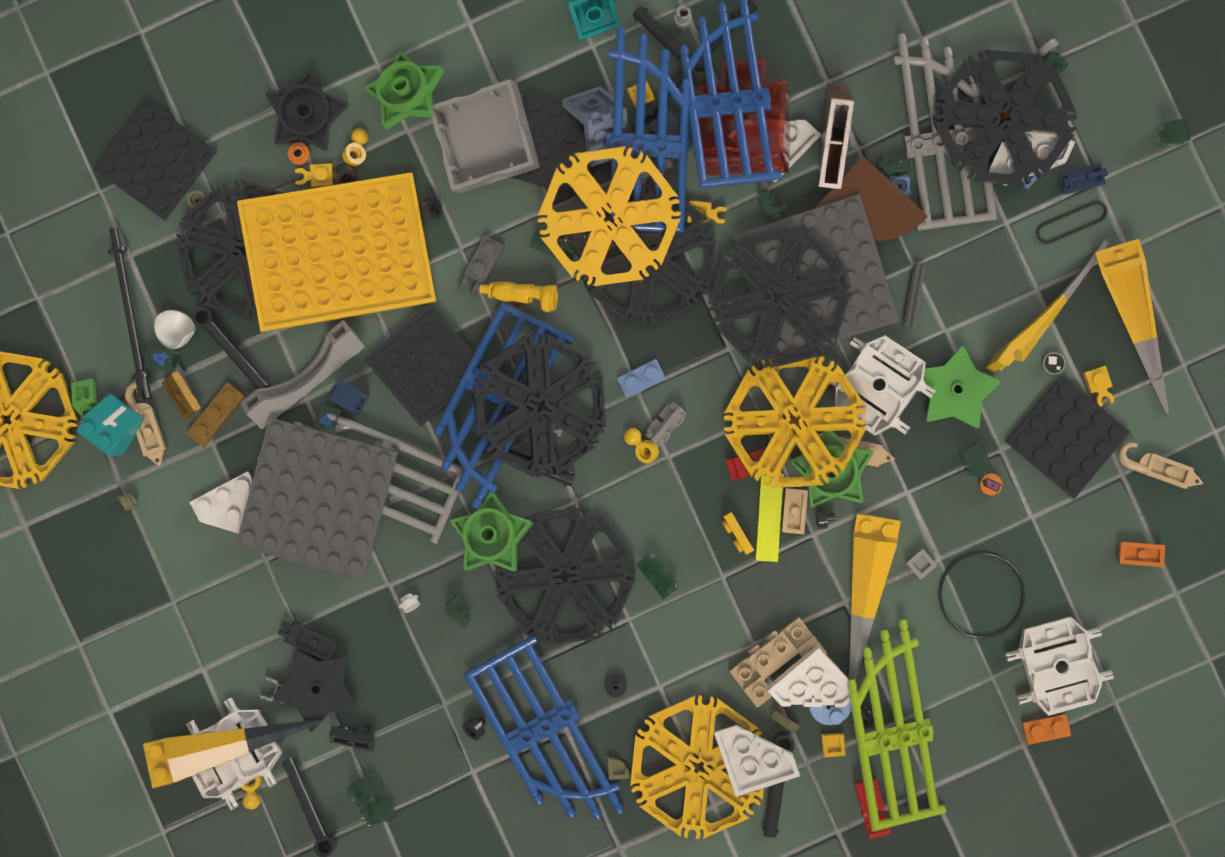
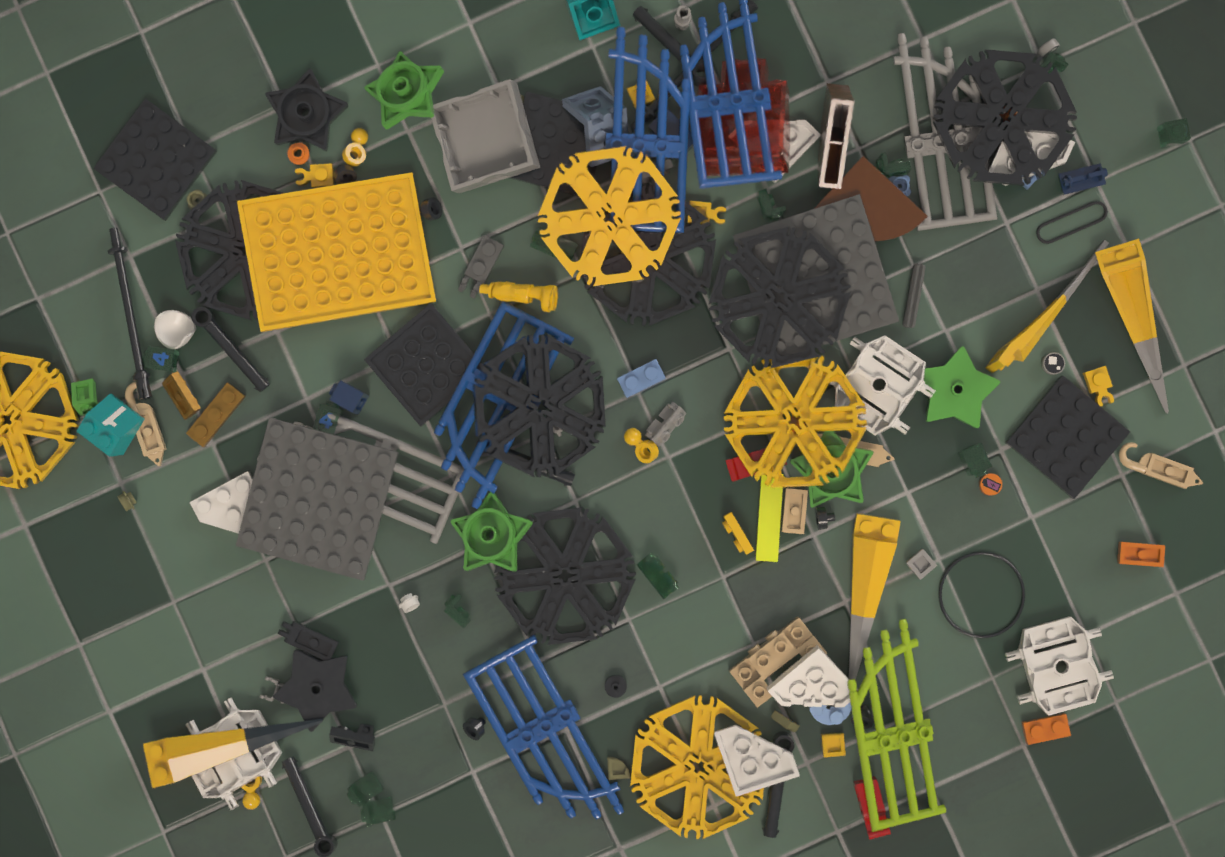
light grey arch [240,320,365,429] -> none

